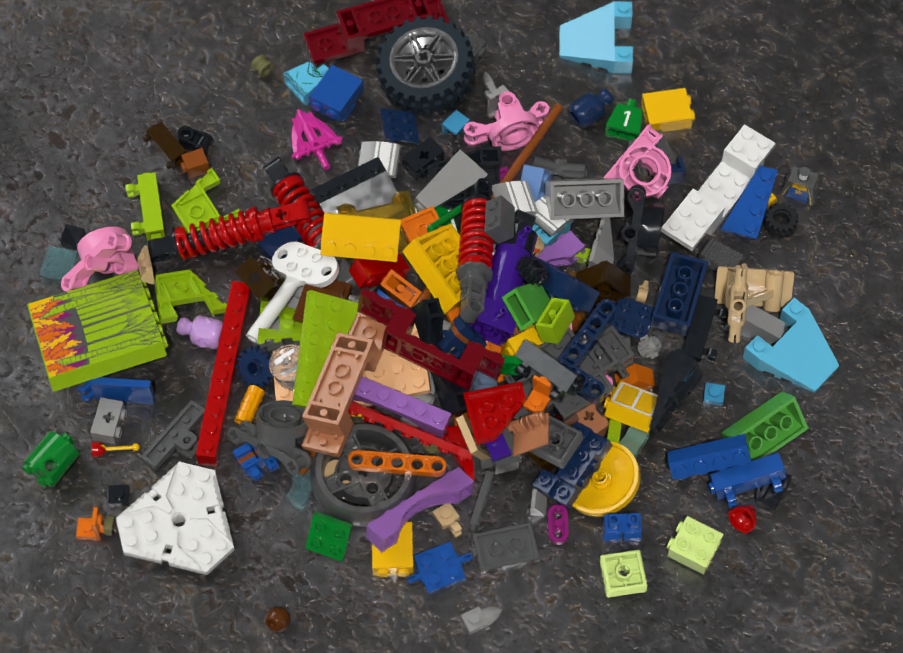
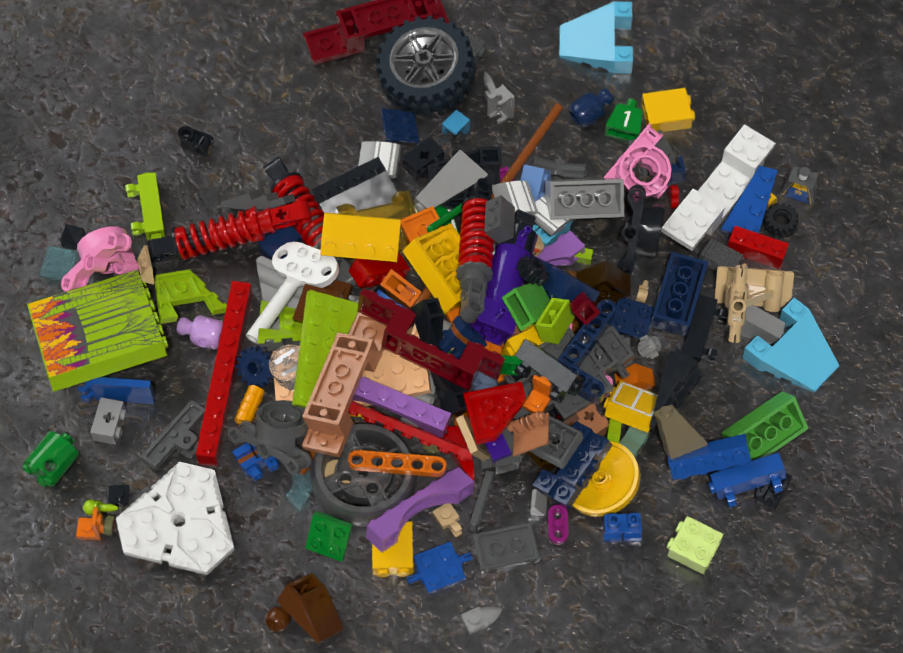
hinge [92,442,140,458] -> none
dark brown brick [143,122,187,170] -> none
lime wing [171,168,240,233] -> none
dark orange brick [180,148,209,179] -> none
dark brown brick [235,256,285,301] -> none
olive wheel [251,54,274,77] -> none
medium azure torso [284,62,328,106] -> none
dark pink bar [291,109,343,170] -> none
blue brick [309,65,364,122] -> none
bright pink piece [464,91,549,151] -> none
light grey wedge [588,217,614,267] -> none
yellowish green brick [600,550,647,597] -> none
dark azure plate [703,383,725,406] -> none
red piece [728,505,757,534] -> none
none -> lime bar [83,499,118,515]
none -> dark grey slope [221,190,295,210]
none -> reddish brown slope [277,573,344,644]
none -> dark red brick [569,291,601,325]
none -> dark tan slope [654,405,708,460]
none -> red tile [667,185,679,209]
none -> red brick [728,226,789,270]

